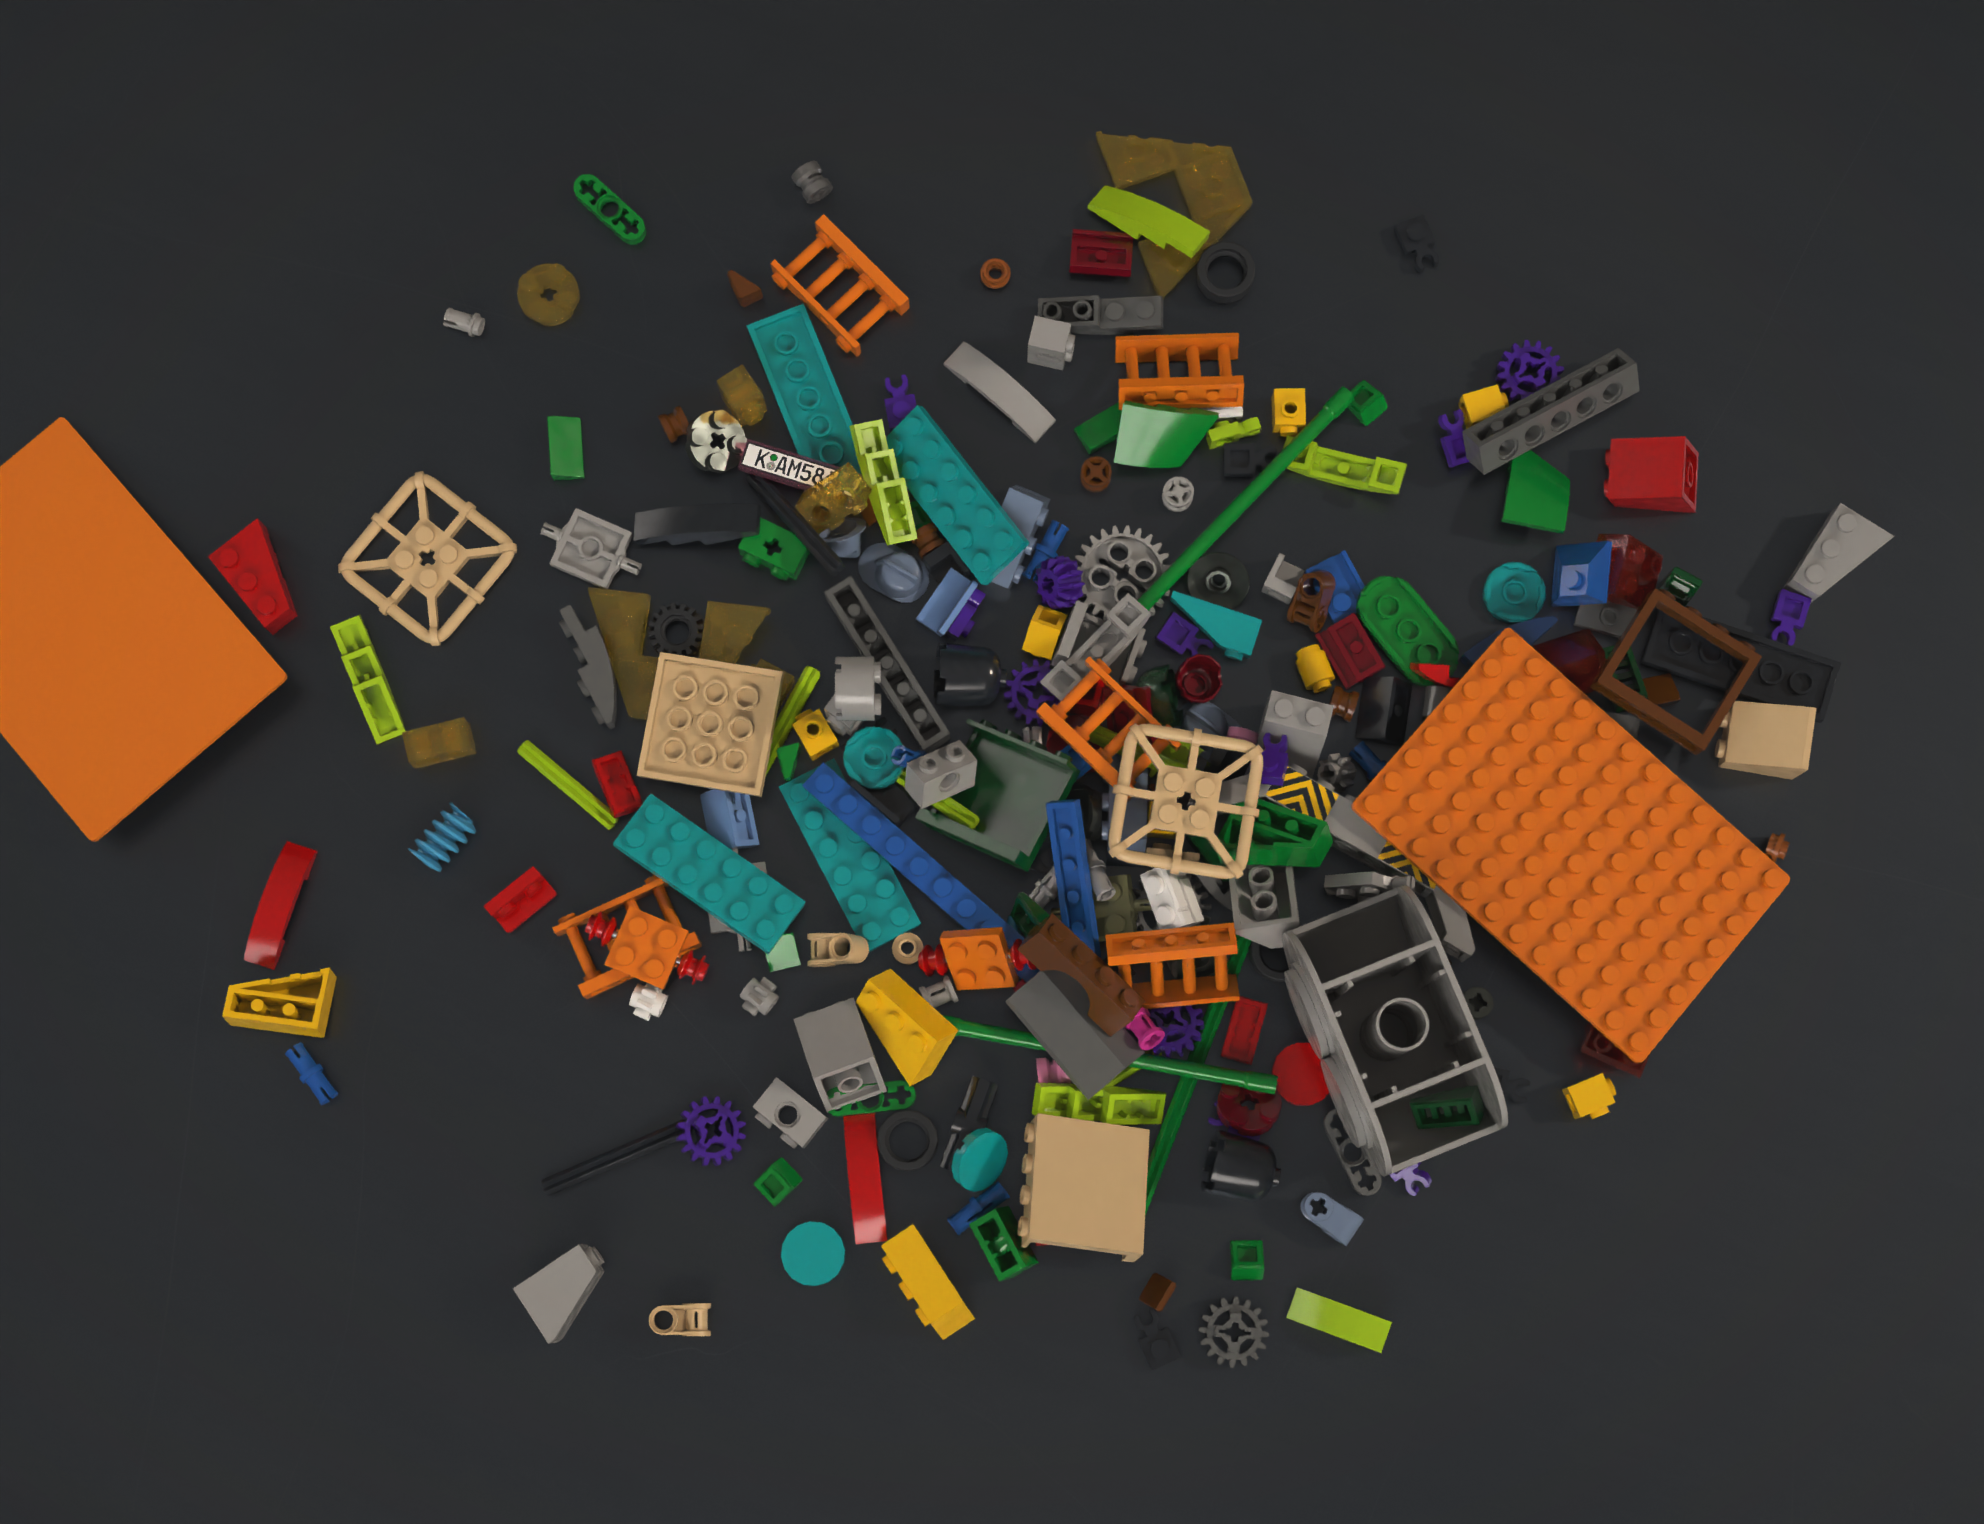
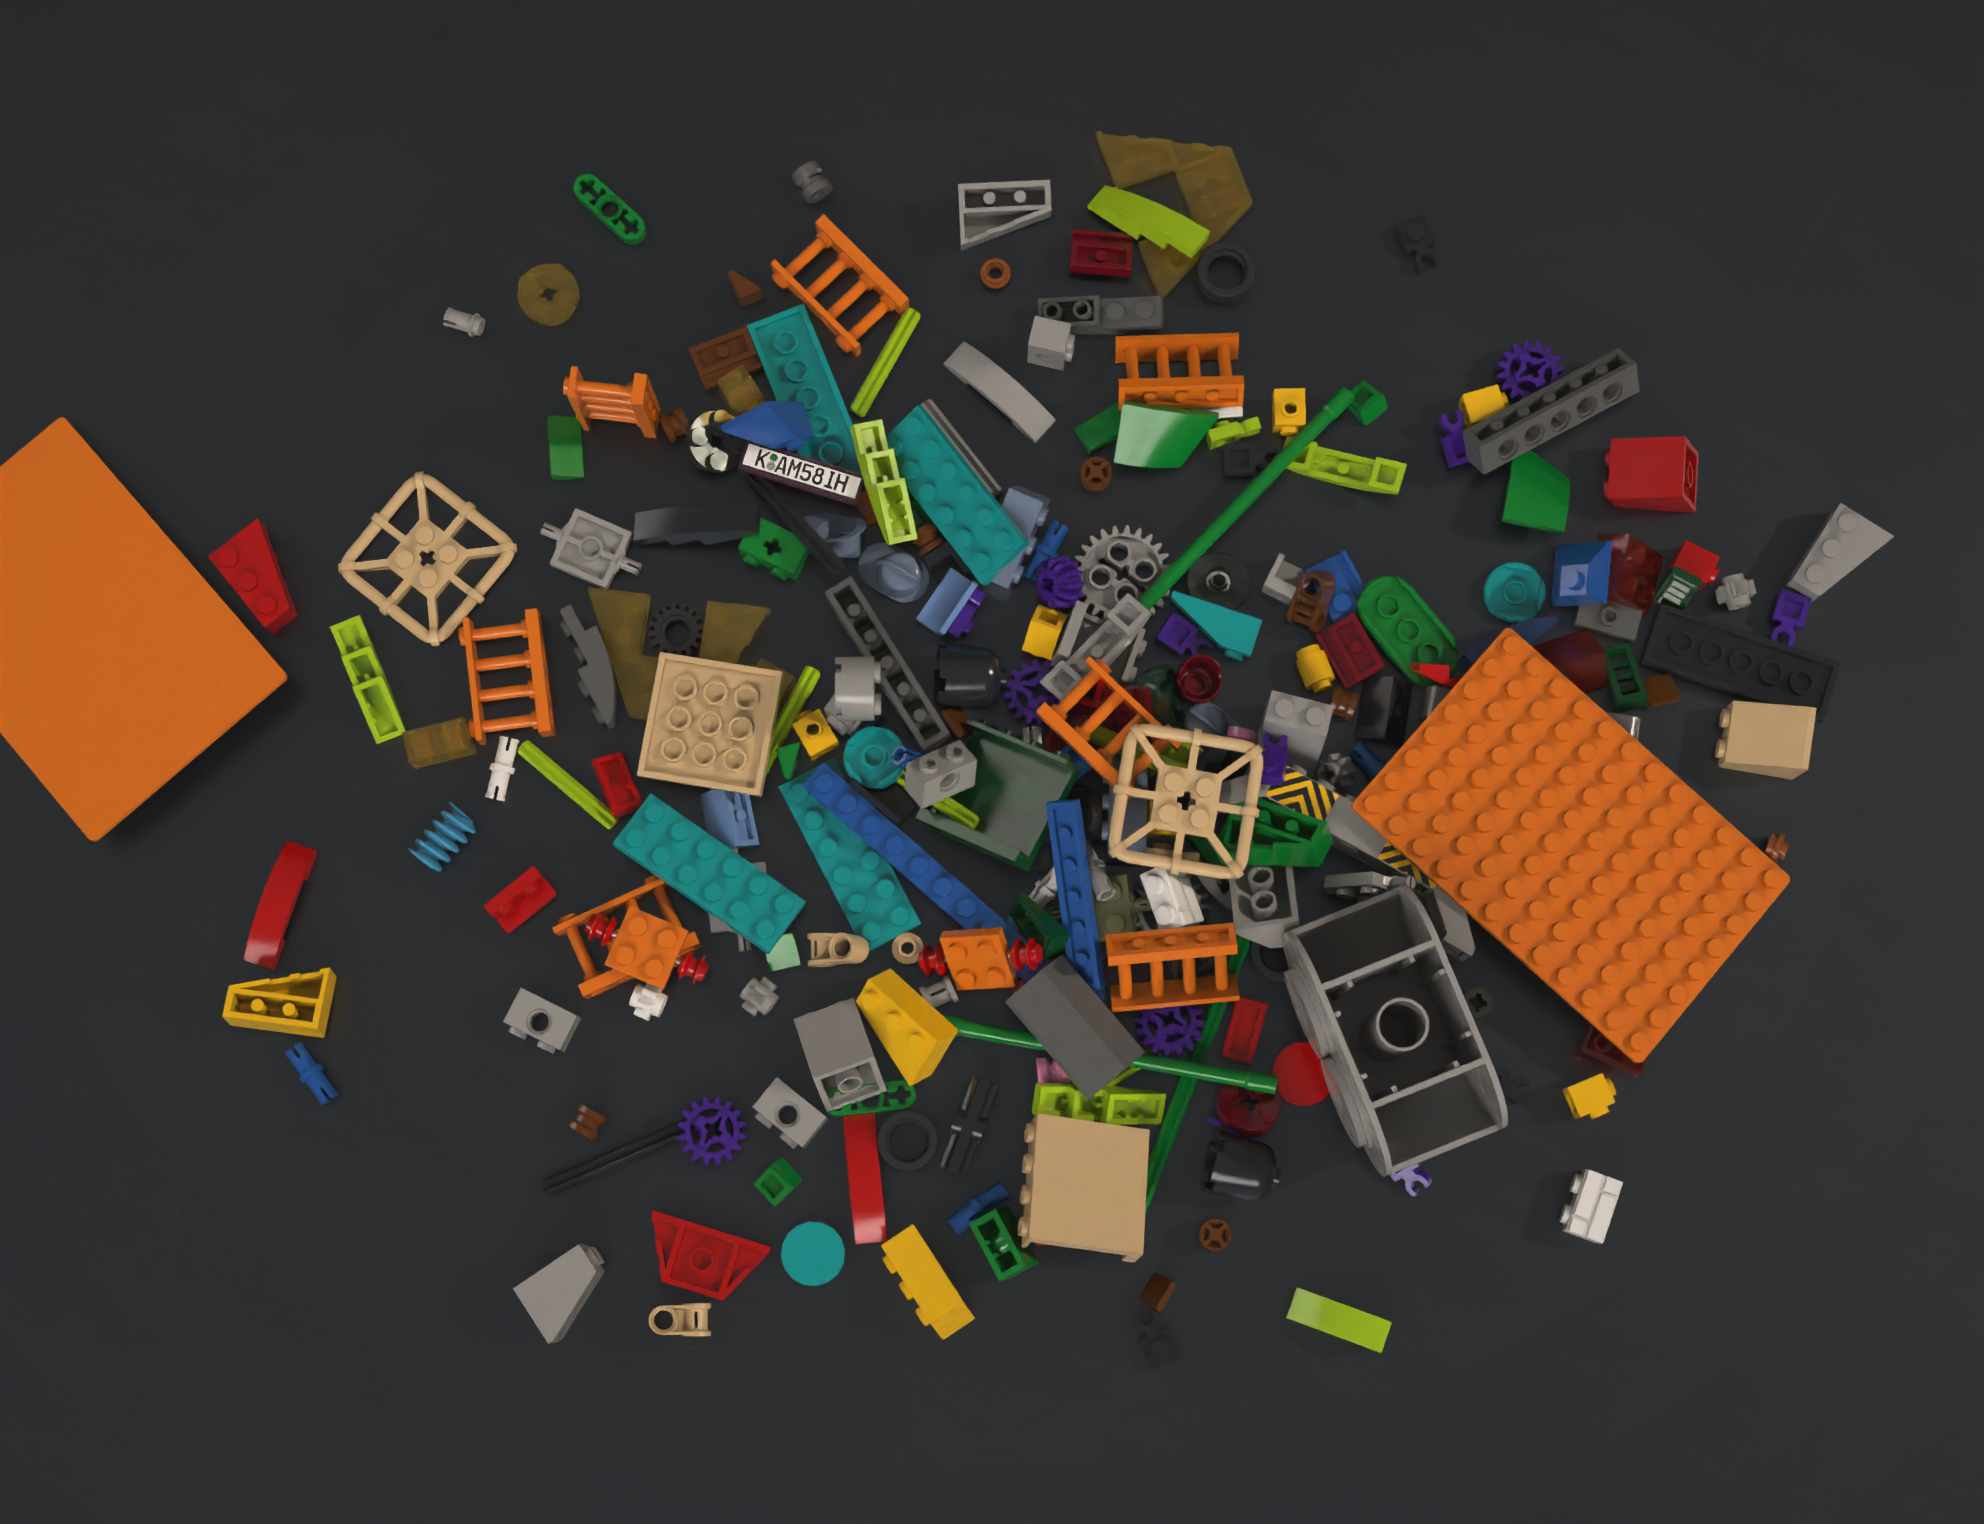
clear yellow brick [795,462,872,535] -> none
dark purple plate [884,374,917,432] -> none
teal tile [951,1128,1008,1192] -> none
reddish brown arch [1018,913,1145,1037] -> none
dark pink bush [1125,1007,1165,1050] -> none
light grey wheel [1162,477,1194,512] -> none
dark grey gear [1198,1296,1269,1368] -> none
green slope [1230,1240,1264,1281] -> none
sand blue piece [1300,1192,1364,1246] -> none
dark grey beam [1323,1109,1382,1196] -> none
dark green slope [1409,1085,1485,1129] -> none
reddish brown window [1590,588,1762,755] -> none
none -> orange fence [459,608,555,745]
none -> white pin [485,736,520,802]
none -> light grey brick [503,988,581,1054]
none -> orange fence [563,366,661,438]
none -> reddish brown wheel [567,1103,607,1141]
none -> red wing [651,1211,772,1301]
none -> reddish brown plate [689,326,763,392]
none -> blue slope [720,401,815,452]
none -> lime axle [850,307,920,417]
none -> light grey axle [920,399,1002,499]
none -> reddish brown slope [940,706,974,742]
none -> light grey wedge [958,180,1052,251]
none -> reddish brown wheel [1198,1218,1232,1251]
none -> white brick [1559,1169,1623,1244]
none -> red brick [1667,540,1720,590]
none -> light grey gear [1715,573,1757,610]

